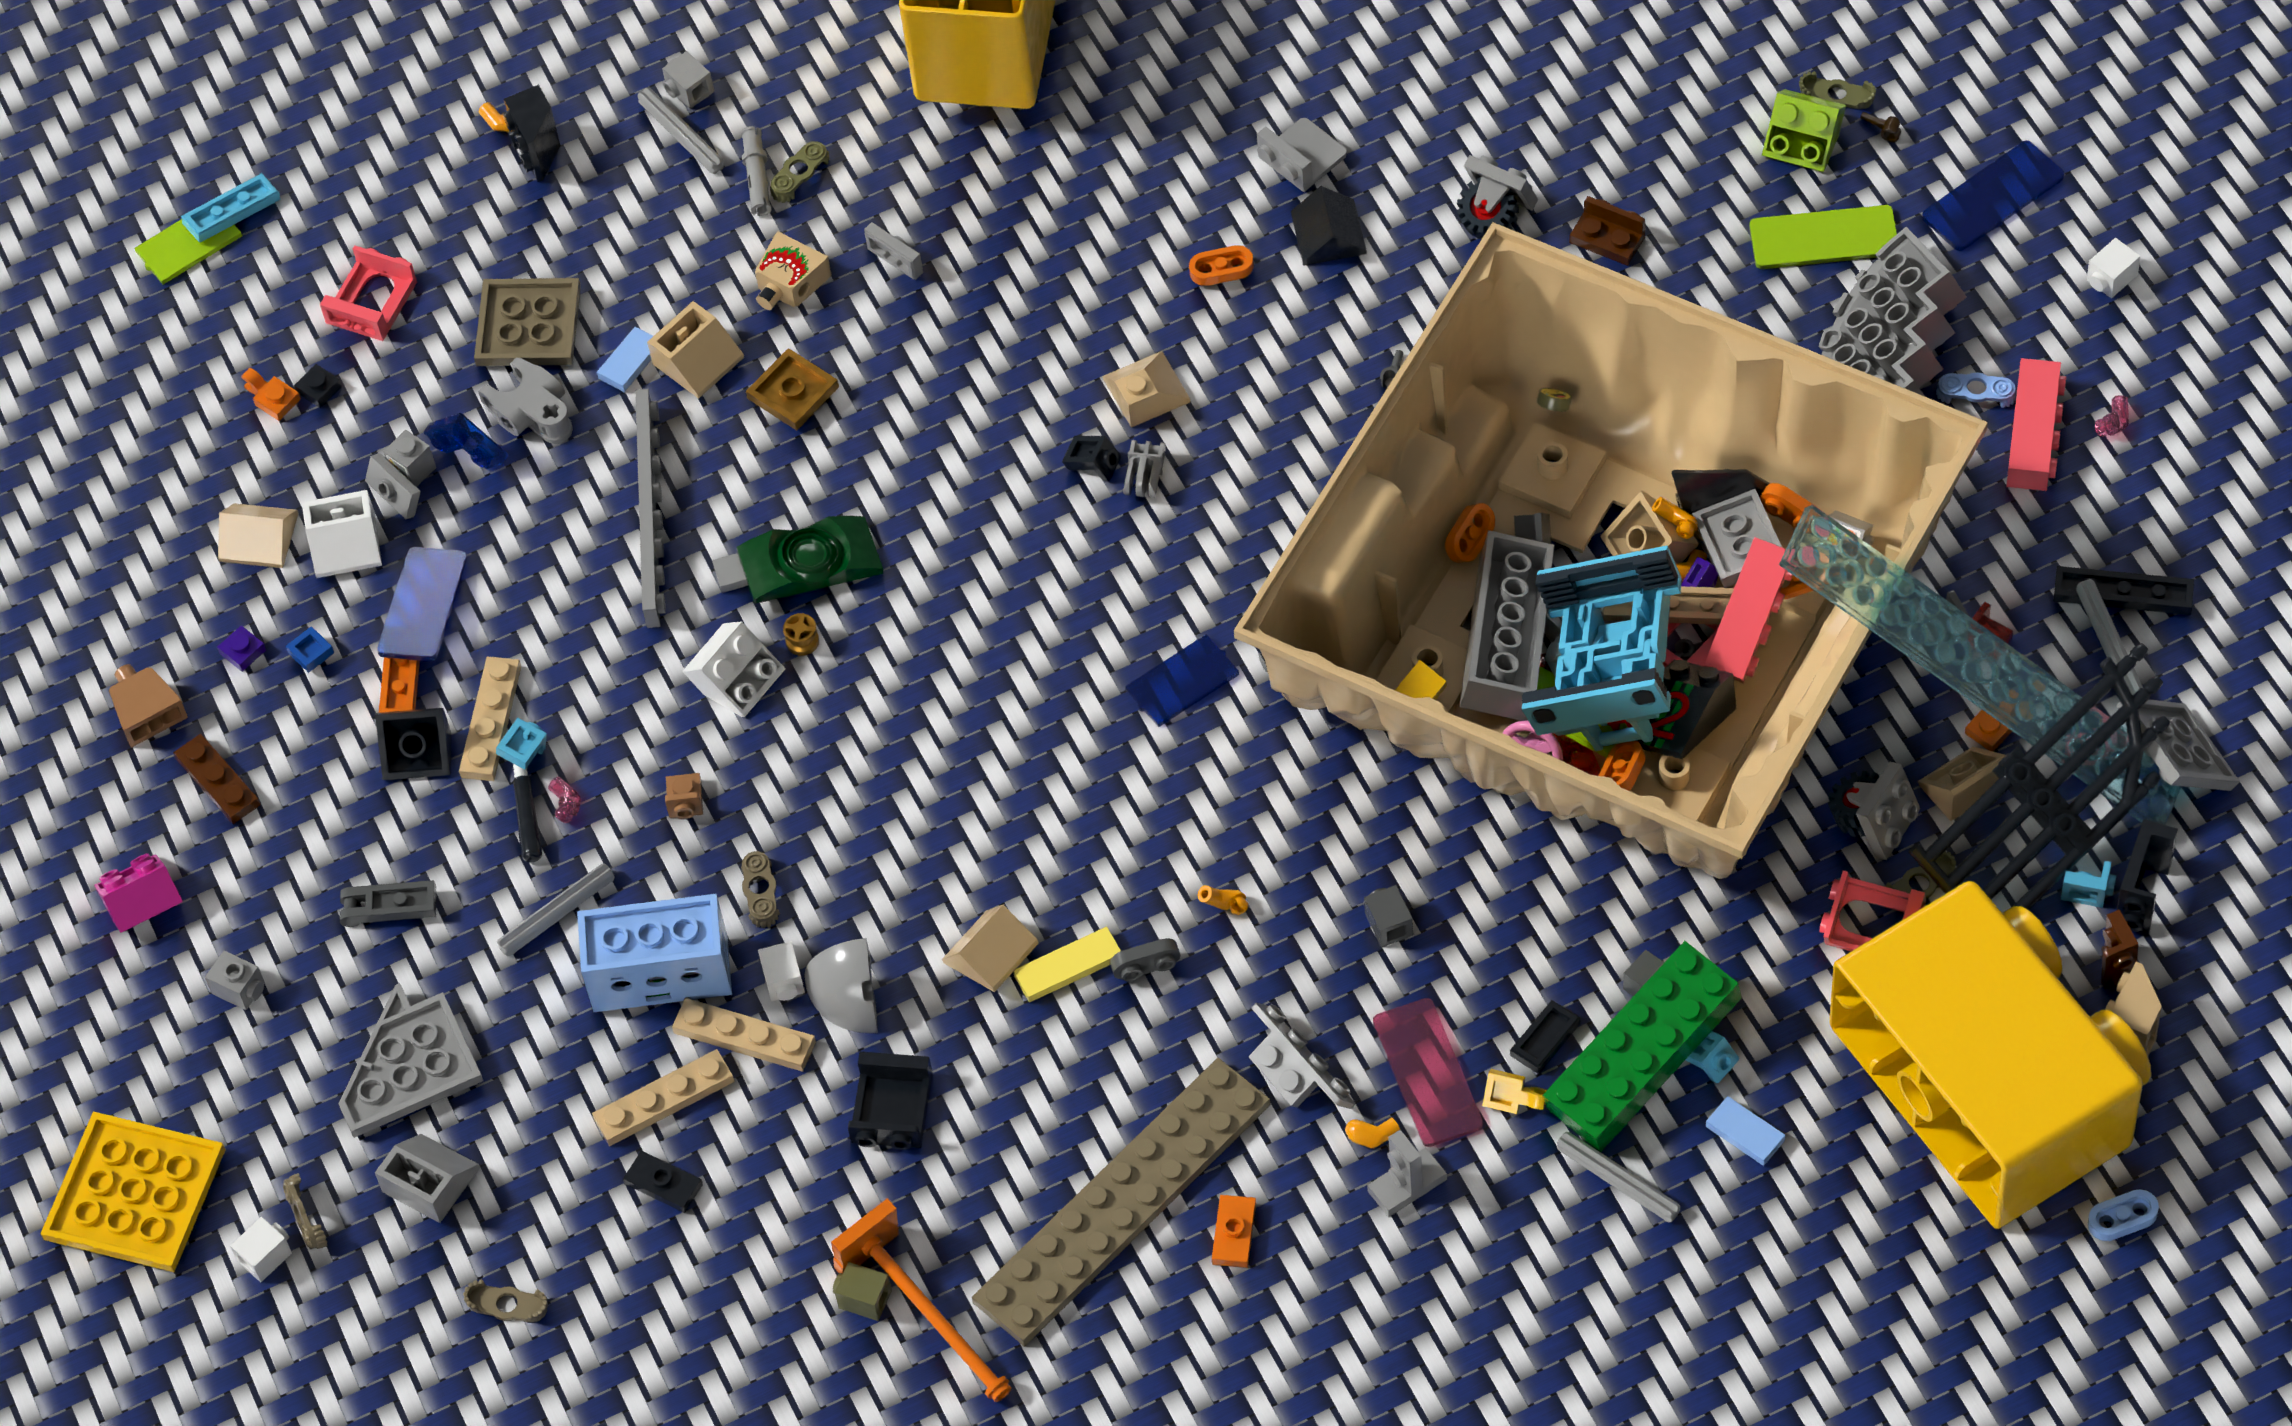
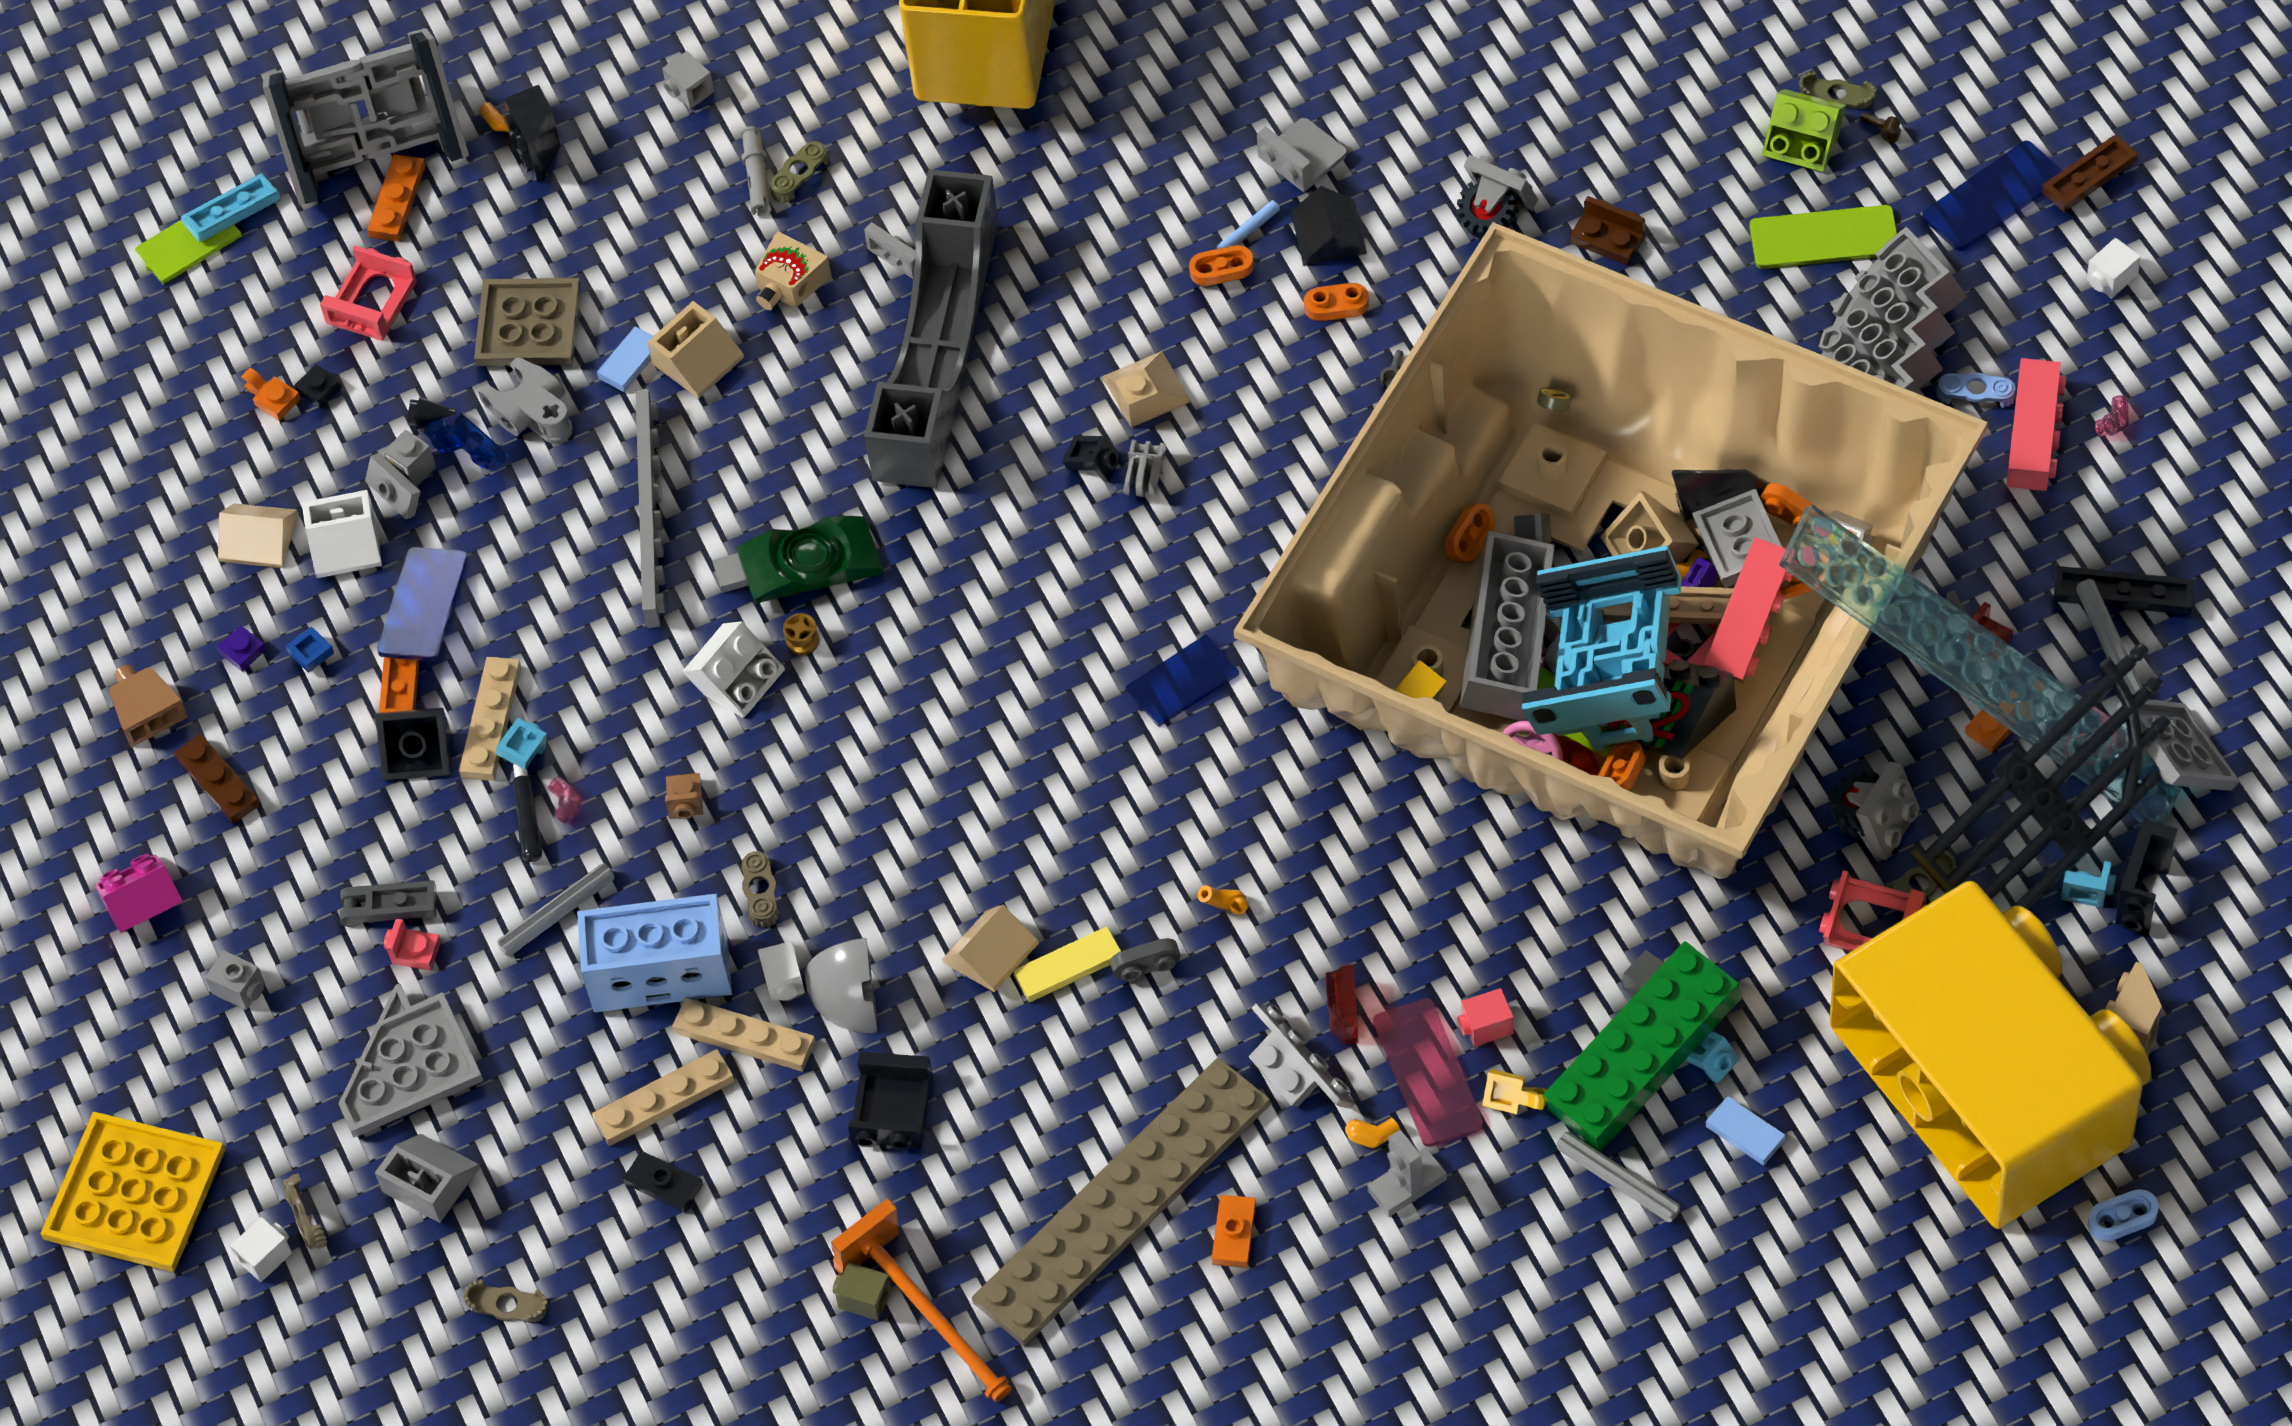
light grey axle [637,88,724,174] -> none
pearl gold plate [746,348,839,431] -> none
dark grey brick [1364,885,1413,948] -> none
black tile [1510,1000,1580,1074] -> none
light orange arm [1652,497,1698,539] -> none
tan slope [1918,747,2006,821] -> none
reddish brown bracket [2101,910,2139,989] -> none
none -> light grey container [263,28,469,206]
none -> orange plate [367,154,426,242]
none -> coral bracket [384,919,442,971]
none -> black cone [407,397,456,429]
none -> dark grey arch [864,169,999,488]
none -> light blue piece [1217,200,1280,249]
none -> orange plate [1304,283,1369,321]
none -> clear red slope [1325,964,1359,1044]
none -> coral brick [1457,988,1514,1047]
none -> reddish brown plate [2042,134,2138,212]

